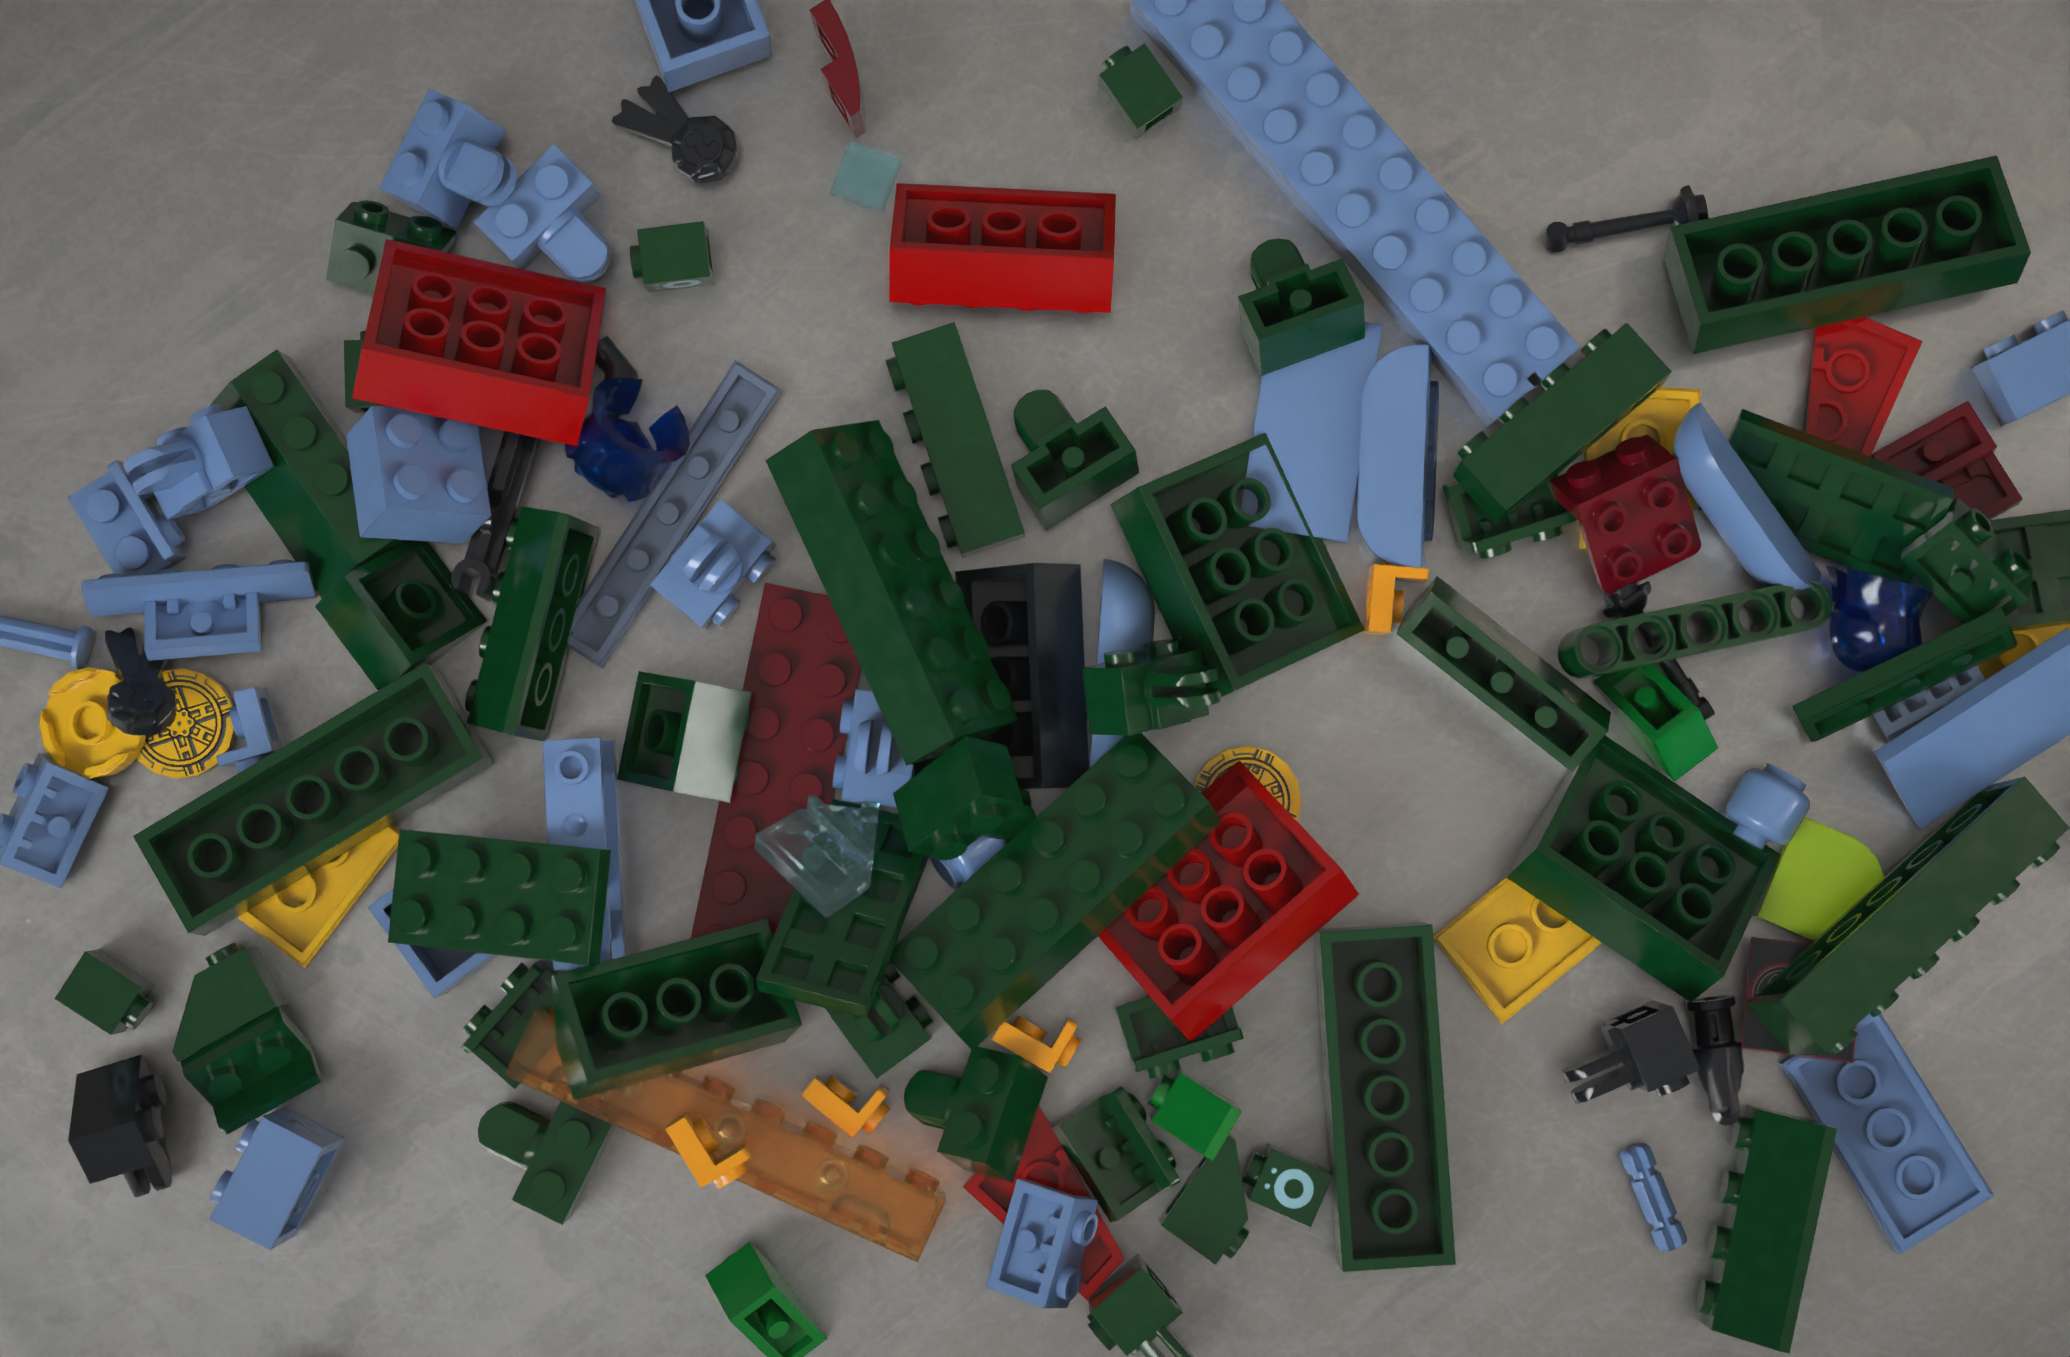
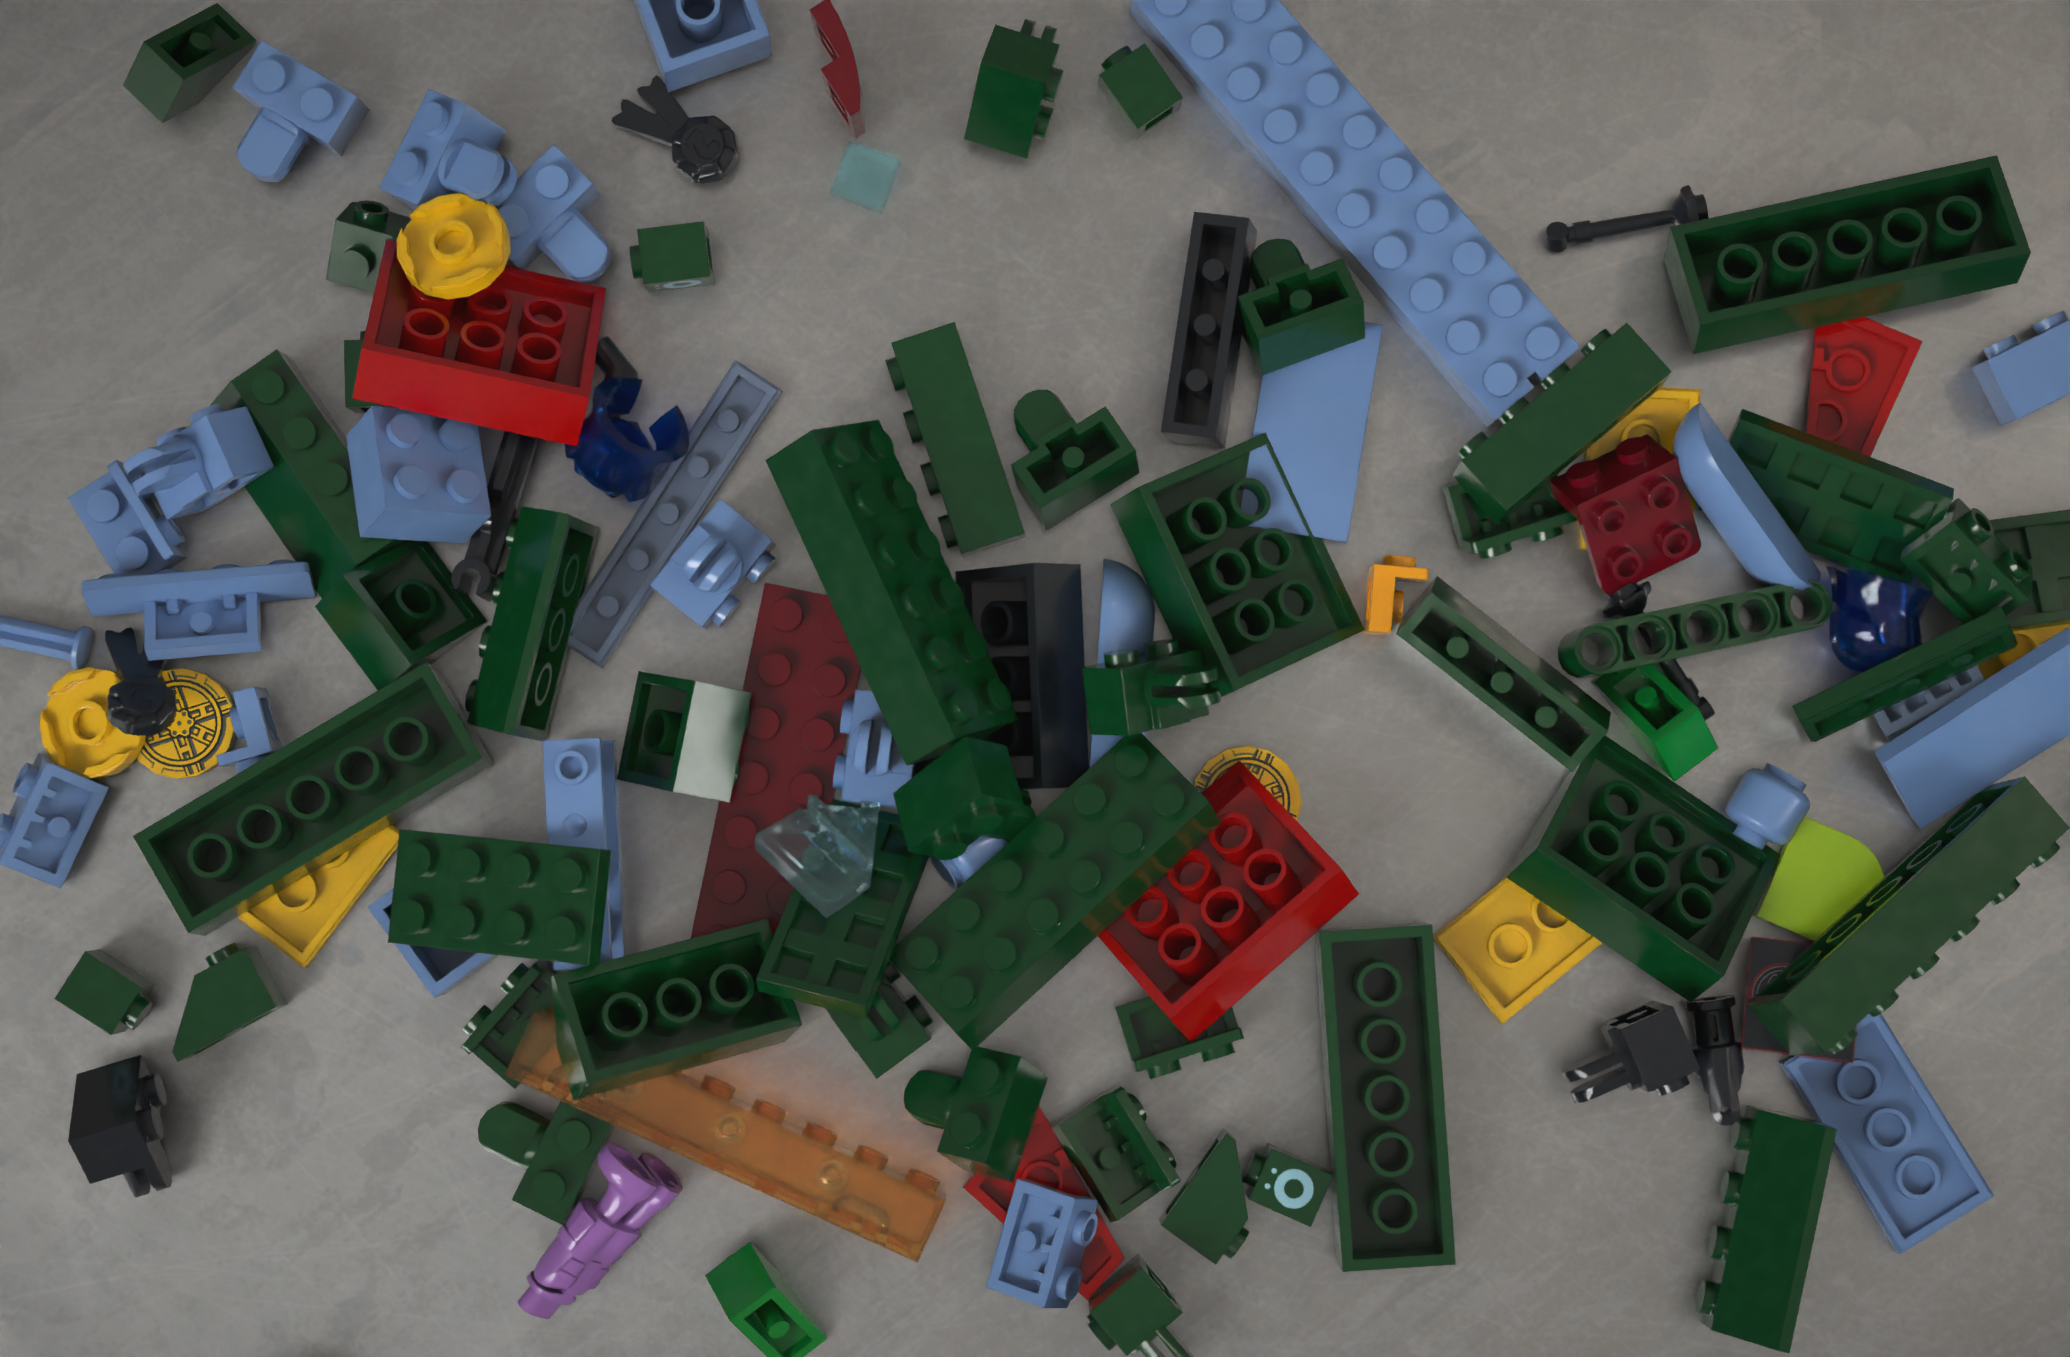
dark green bracket [180,1006,322,1134] -> none
medium blue brick [209,1107,345,1250] -> none
light orange bracket [665,1112,752,1189] -> none
light orange bracket [801,1075,890,1138] -> none
red slope [889,183,1116,314] -> none
light orange bracket [992,1015,1081,1073] -> none
green slope [1147,1070,1242,1161] -> none
medium blue brick [1357,345,1439,567] -> none
medium blue axle [1620,1143,1687,1252] -> none
dark red slope [1871,401,2023,520] -> none
none -> dark green slope [123,3,257,123]
none -> medium blue brick [232,40,369,182]
none -> yellow tile [396,193,511,300]
none -> medium lavender piece [518,1141,683,1319]
none -> dark green brick [964,19,1064,159]
none -> black brick [1161,212,1257,448]

